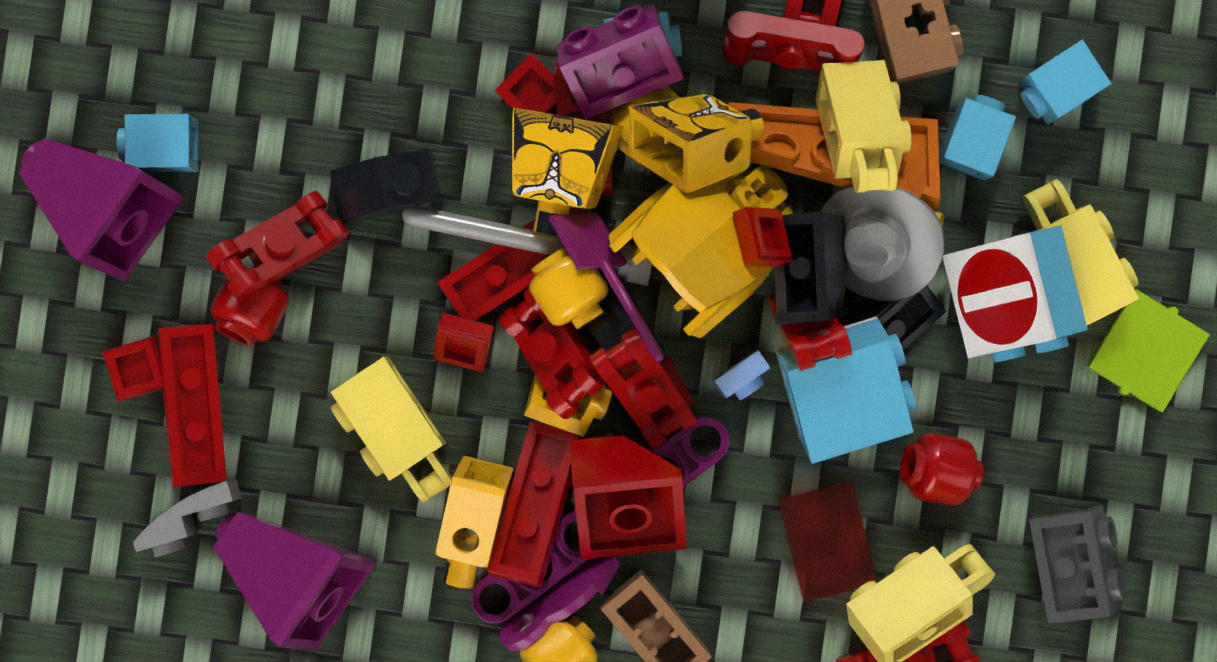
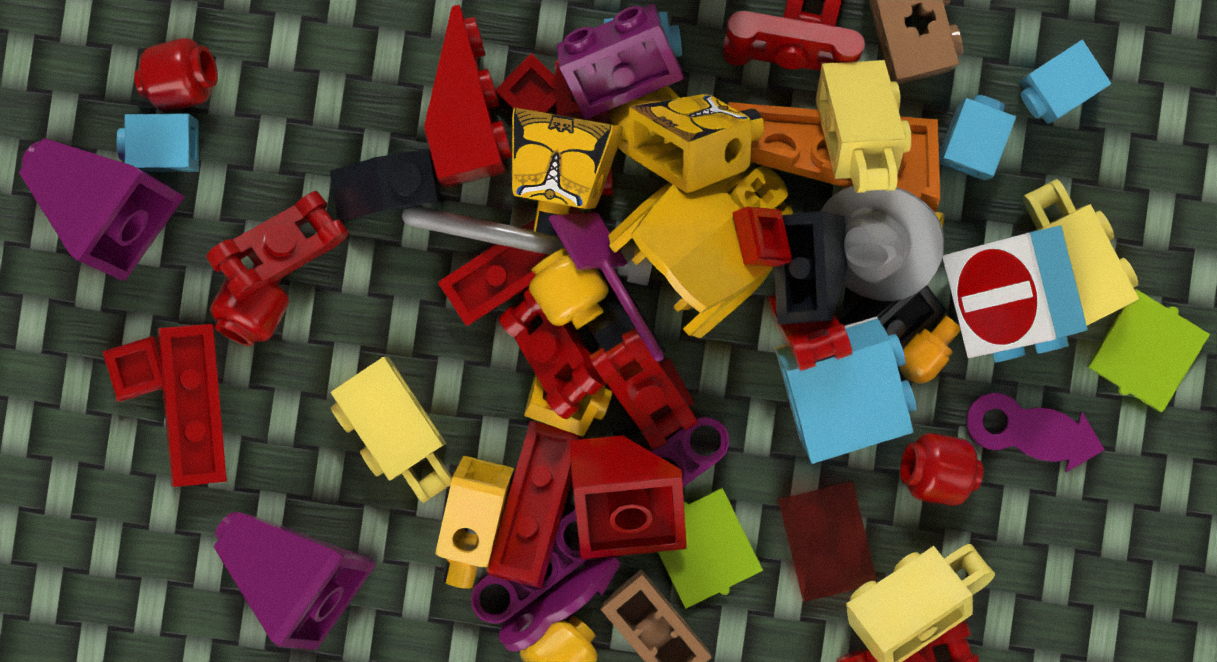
light grey slope [133,479,242,557] -> none
red tile [433,313,494,372] -> none
light blue plate [712,350,770,400] -> none
dark grey bracket [1029,505,1127,624] -> none
none -> red head [134,37,218,113]
none -> red slope [424,4,512,188]
none -> lime piece [658,488,763,609]
none -> light orange cylinder [899,316,961,384]
none -> magenta brick [965,393,1105,472]

